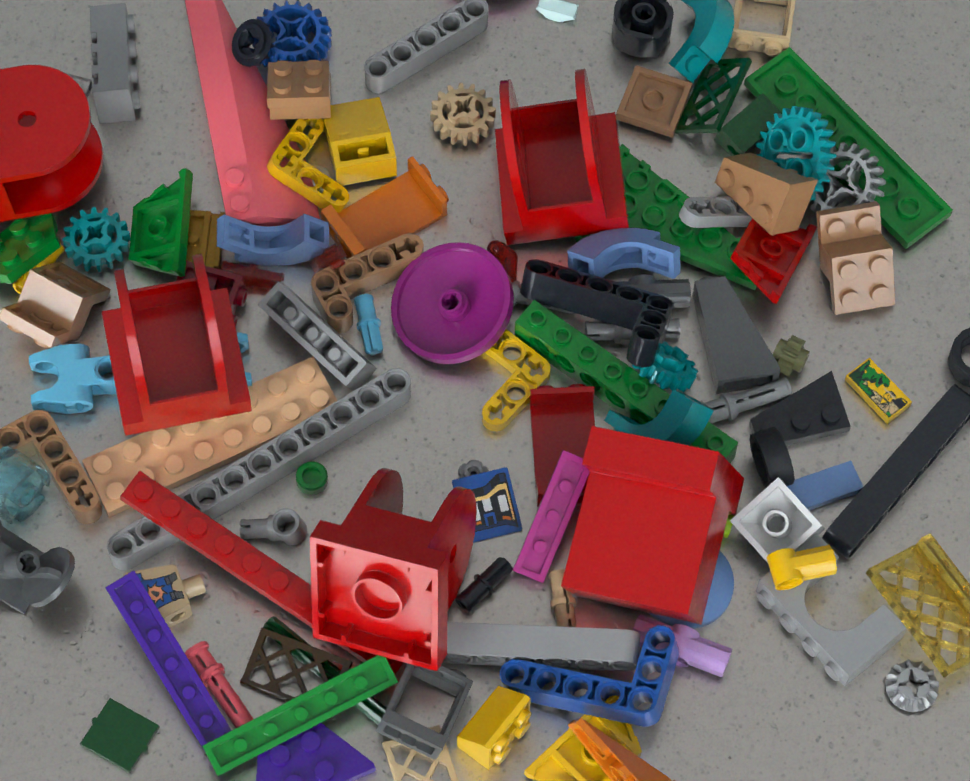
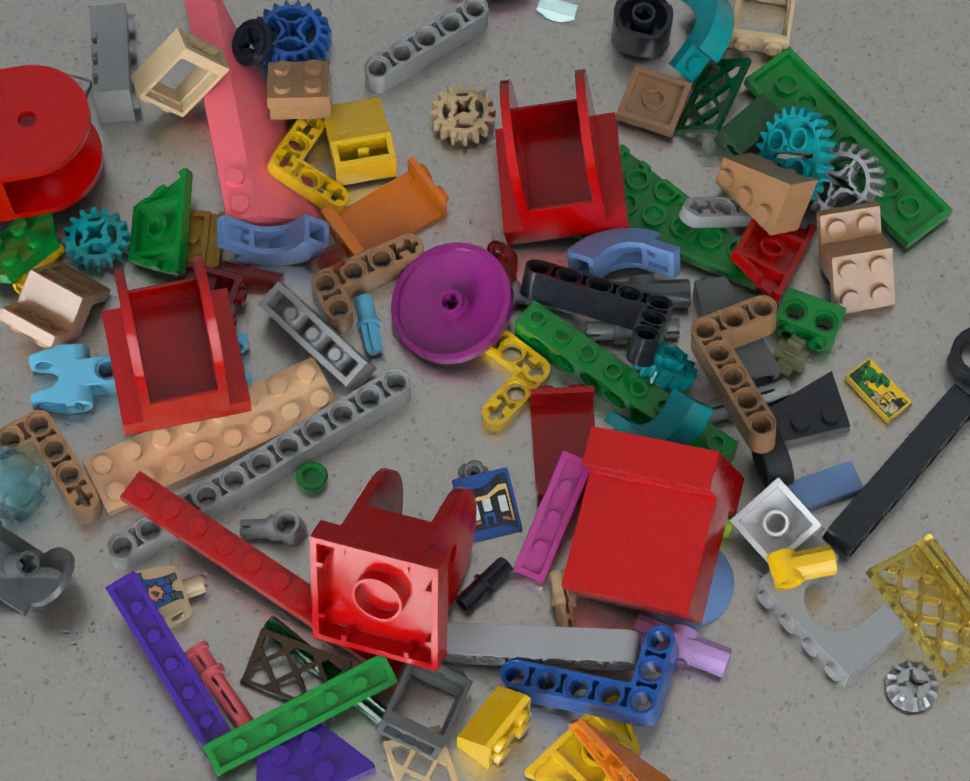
dark green piece [80,698,160,773] -> none
none -> tan window [131,28,230,117]
none -> medium nougat beam [691,295,777,454]
none -> green brick [774,287,847,353]

